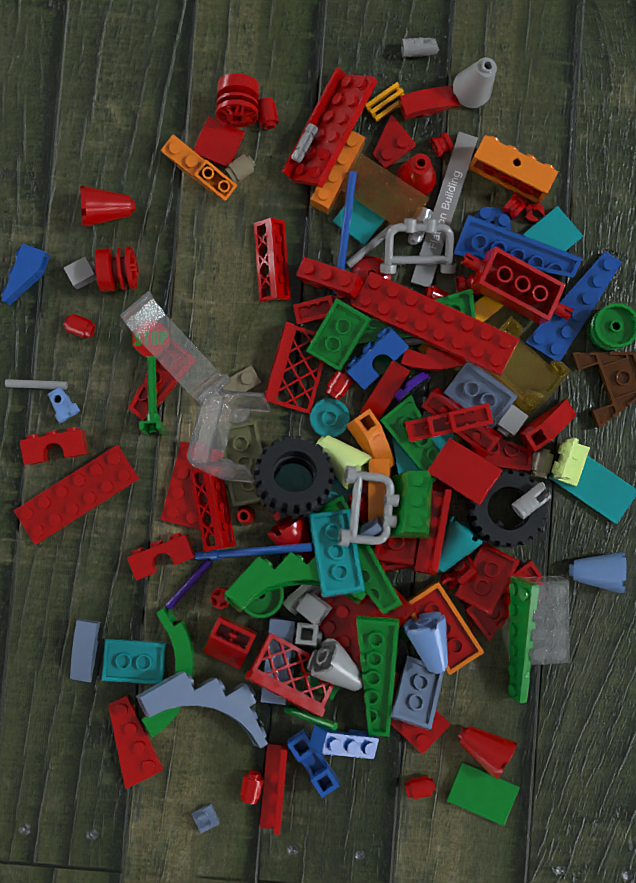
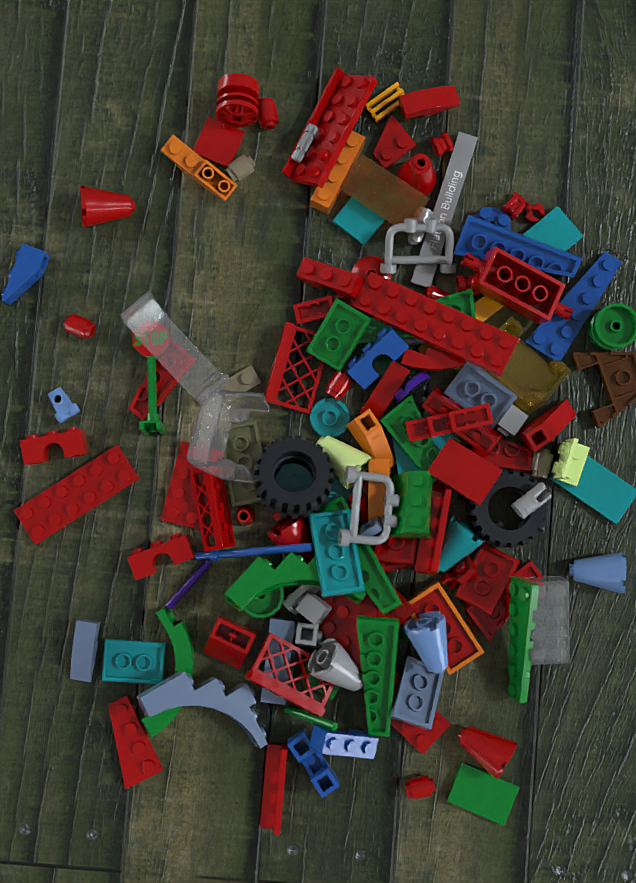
light grey bar [5,379,68,390] -> none
light grey brick [64,257,97,290] -> none
red wheel [95,246,139,292] -> none
sand blue tile [192,803,220,833] -> none
red wheel [210,587,229,609] -> none
red brick [240,770,264,804] -> none
red fence [254,218,291,303] -> none
blue bar [333,171,357,294] -> none
light grey bar [345,224,393,268] -> none
light grey hinge [401,37,439,57] -> none
light grey cone [453,58,497,108] -> none
orange brick [468,135,558,204] -> none

